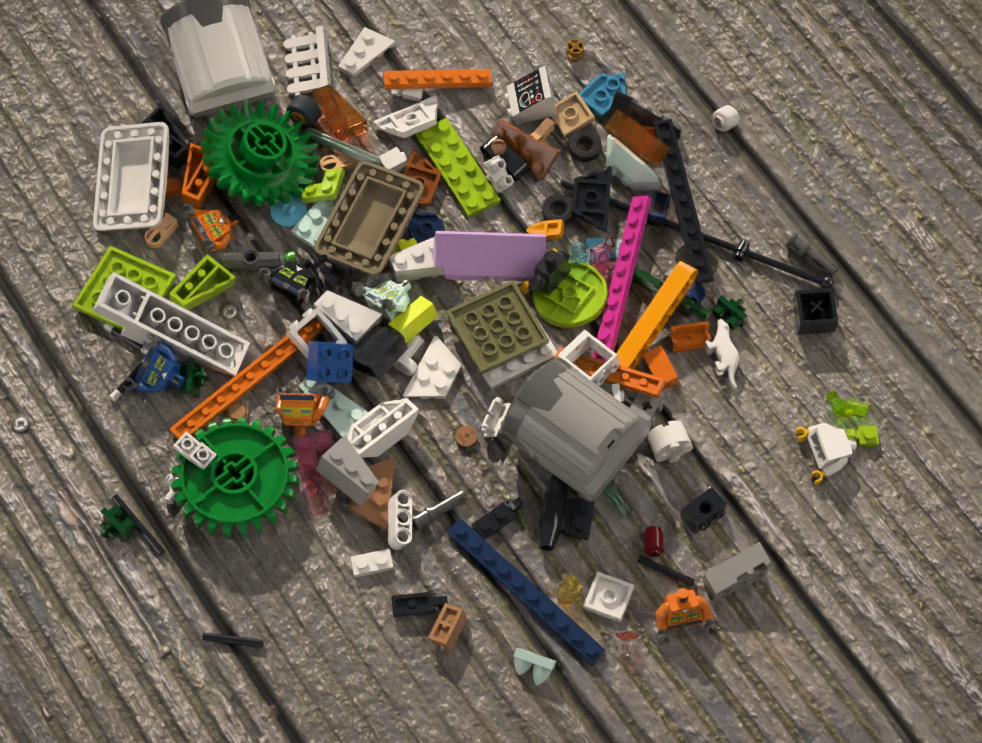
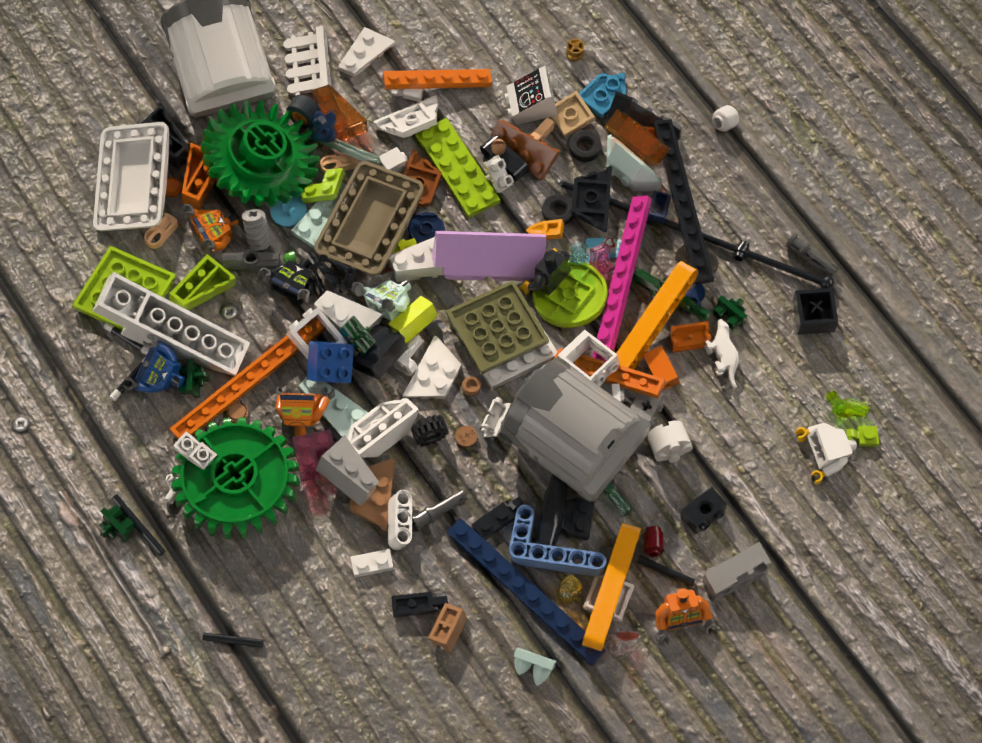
none -> light grey piece [242,209,271,251]
none -> dark blue plate [309,110,337,143]
none -> dark green hips [340,316,376,354]
none -> black tyre [411,415,449,446]
none -> medium nougat tile [462,376,481,396]
none -> medium blue beam [509,505,607,577]
none -> light orange beam [582,522,642,651]

